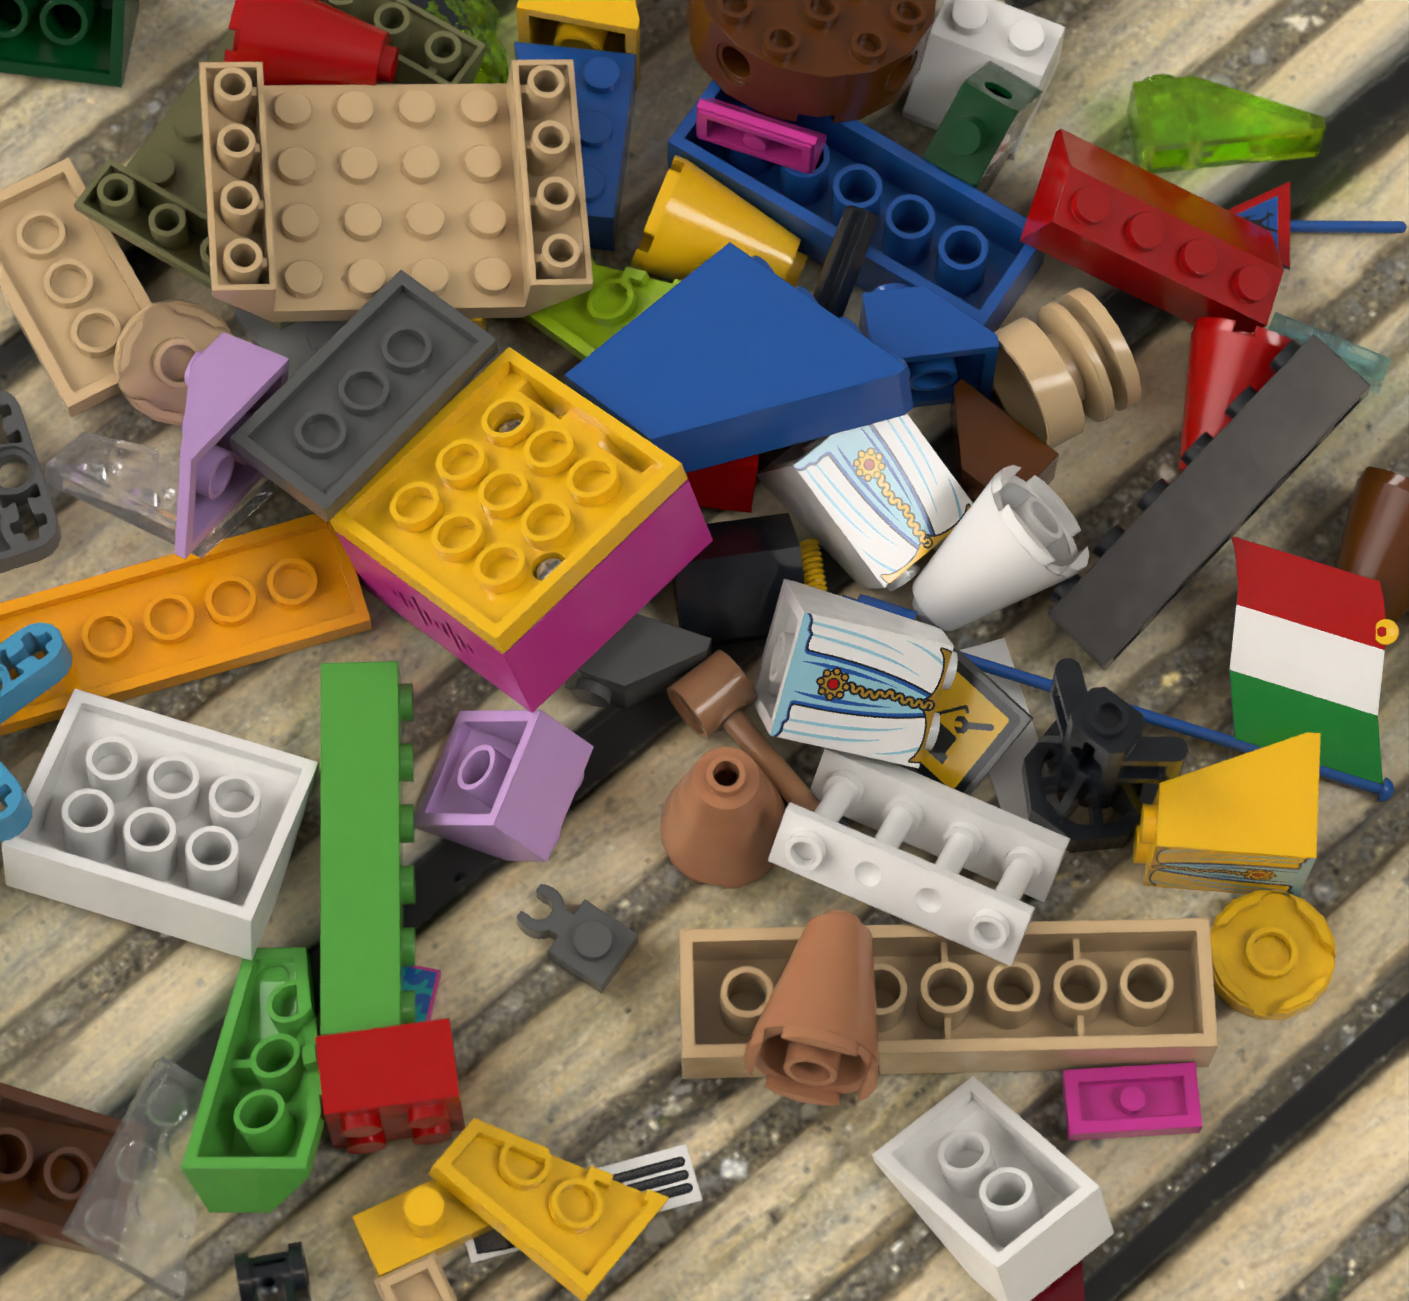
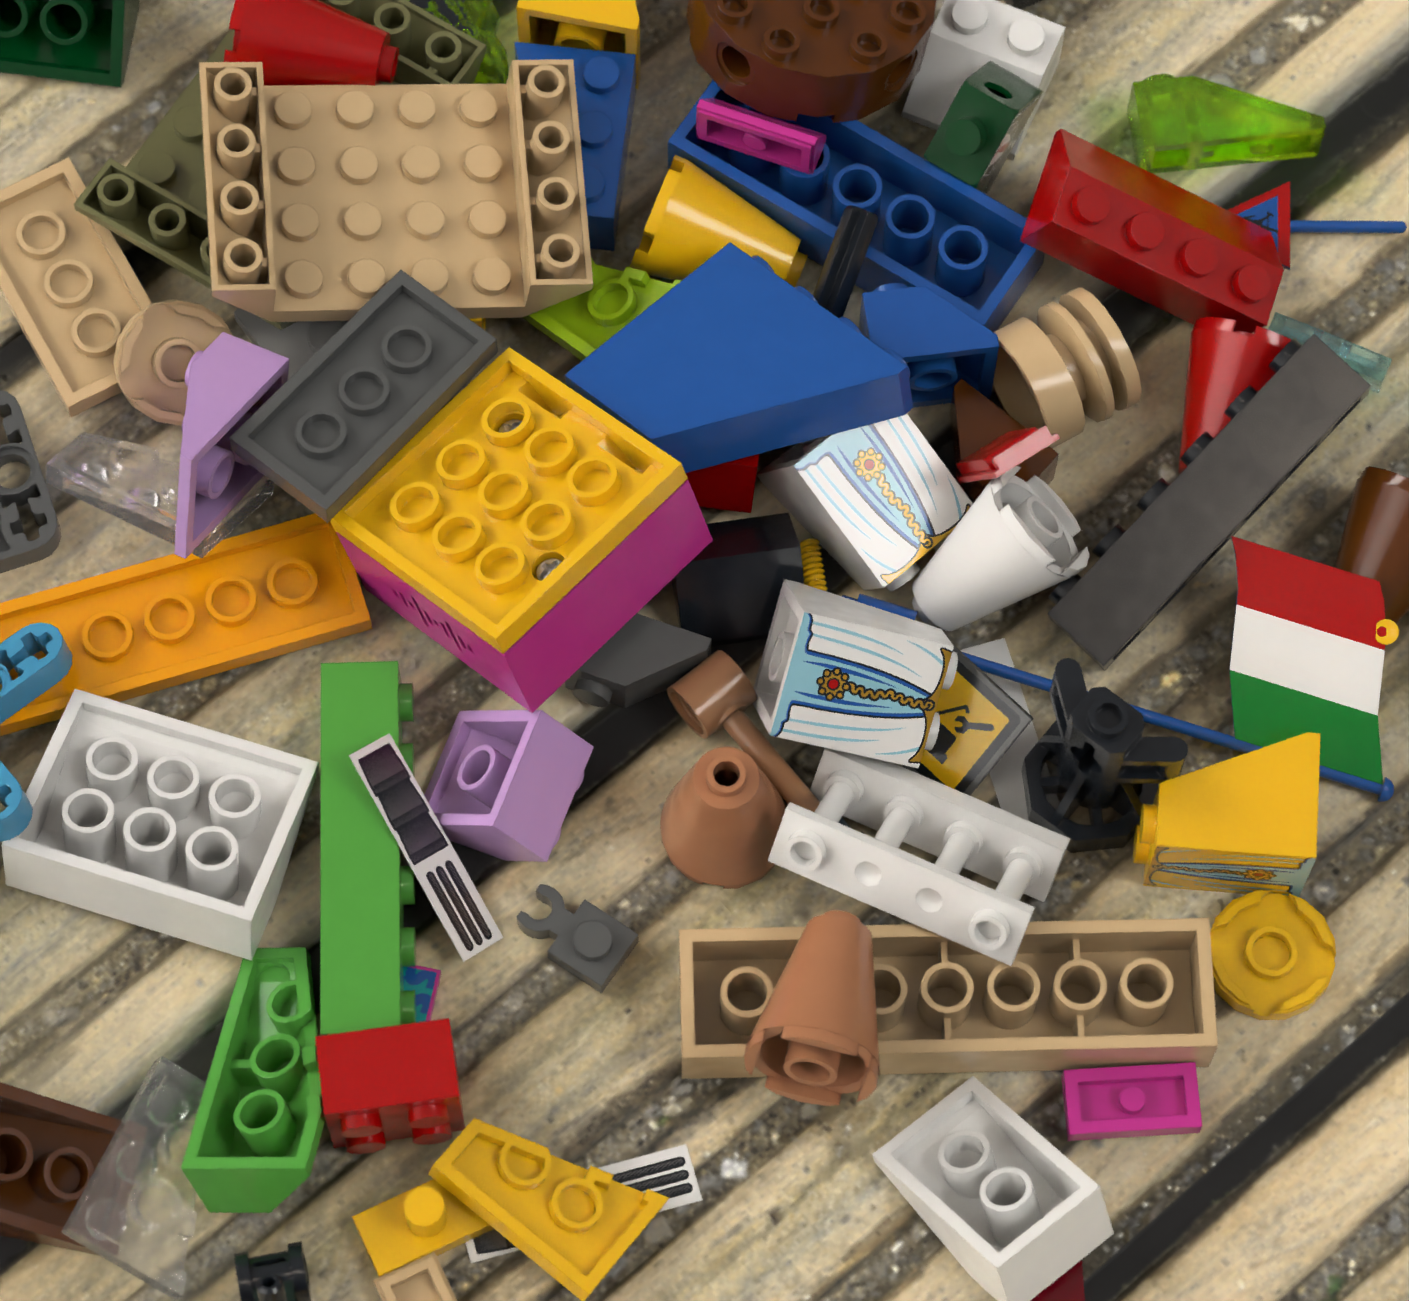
none -> sticker [349,733,503,962]
none -> red piece [956,425,1061,483]

